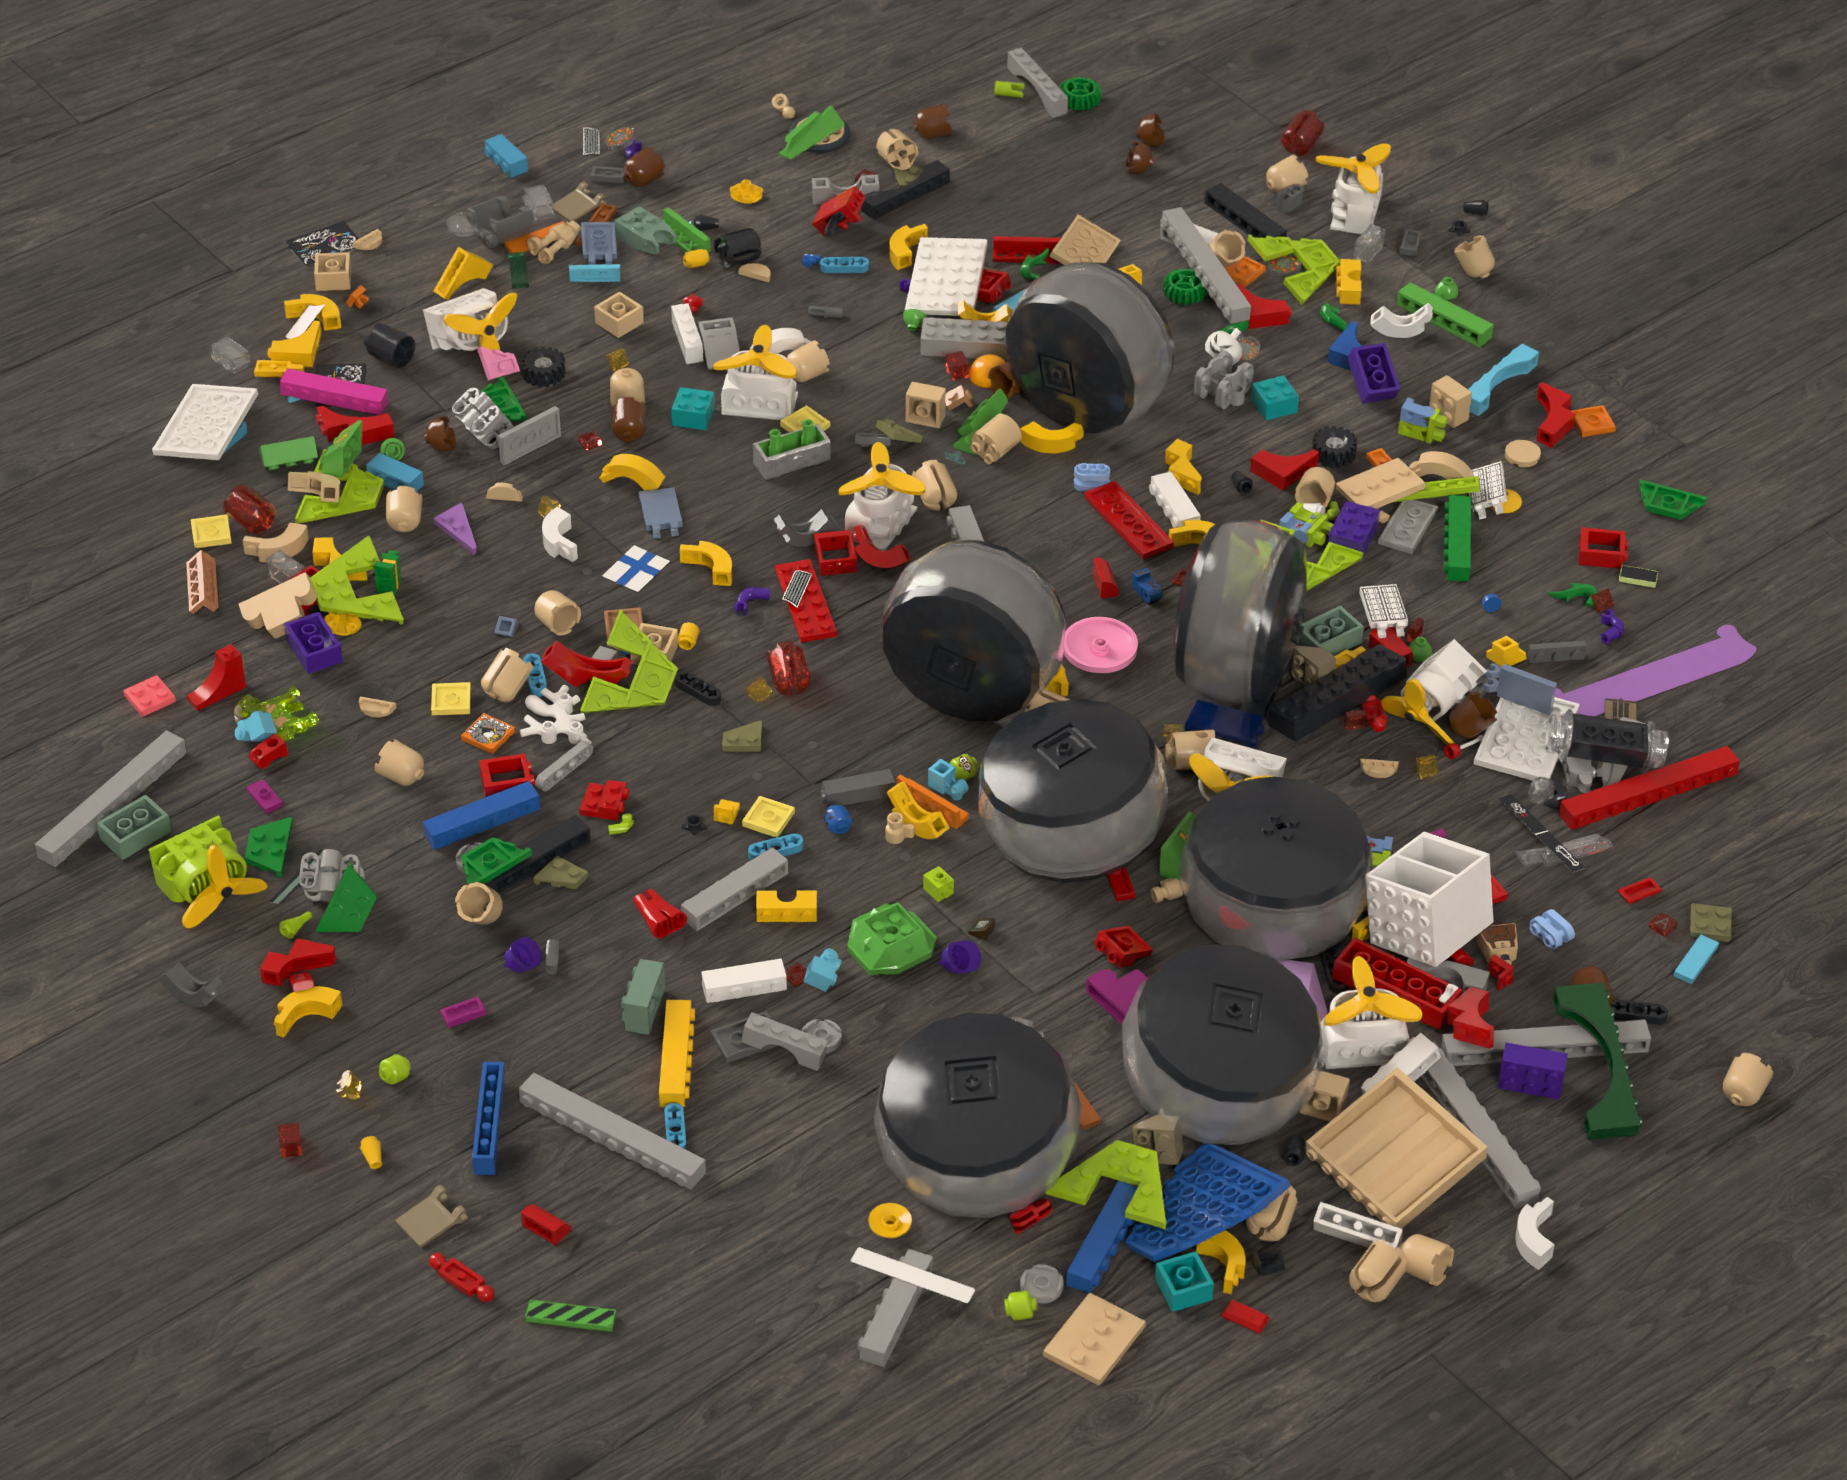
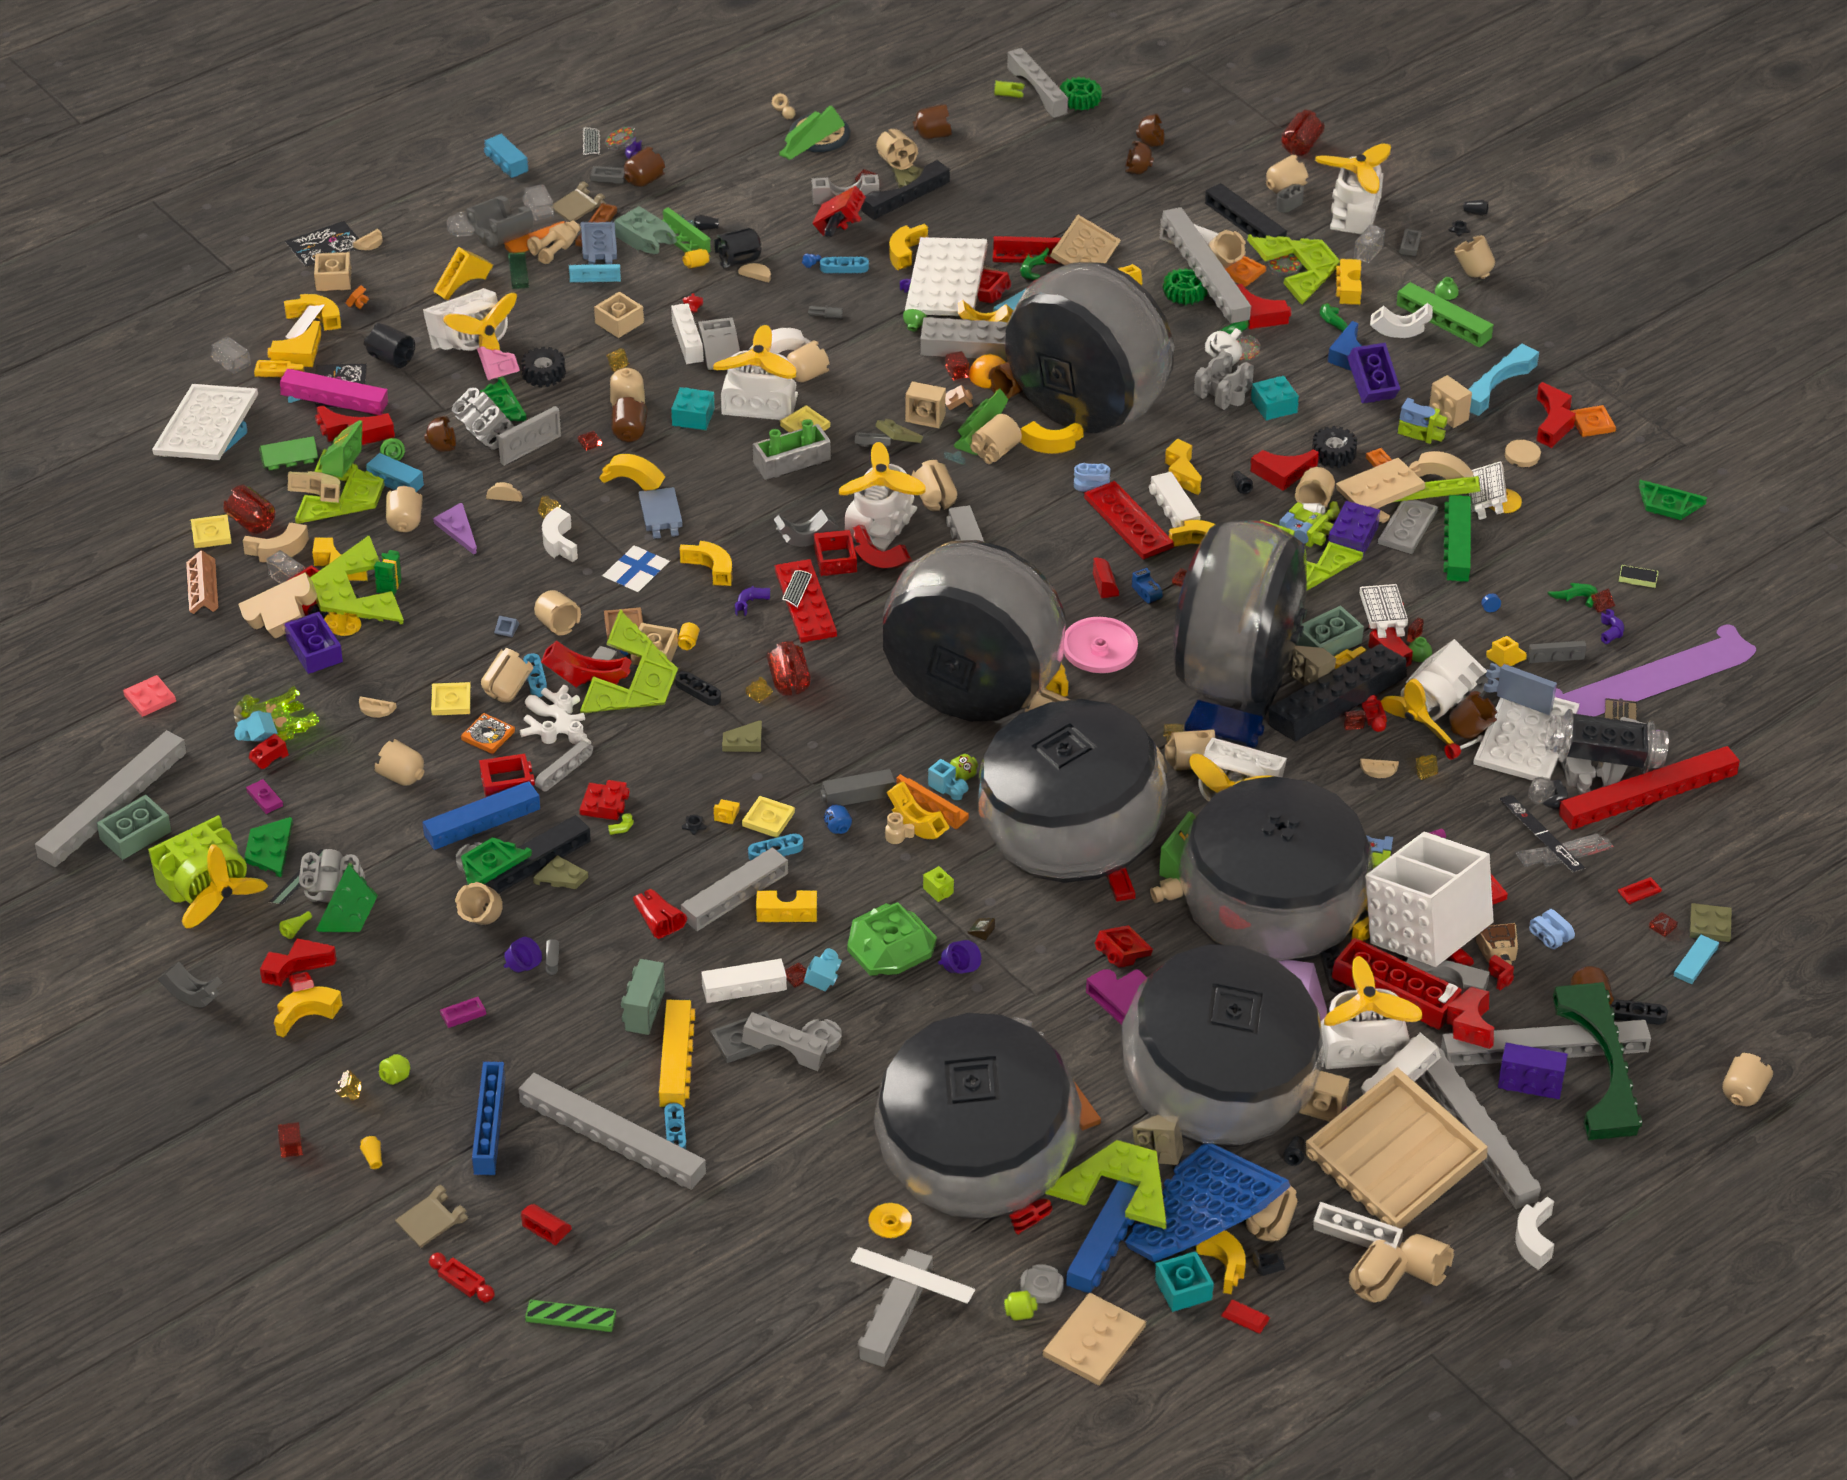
red arch [187,644,246,711] -> none
yellow dish [730,180,763,203] -> none
red window [1578,527,1628,569] -> none

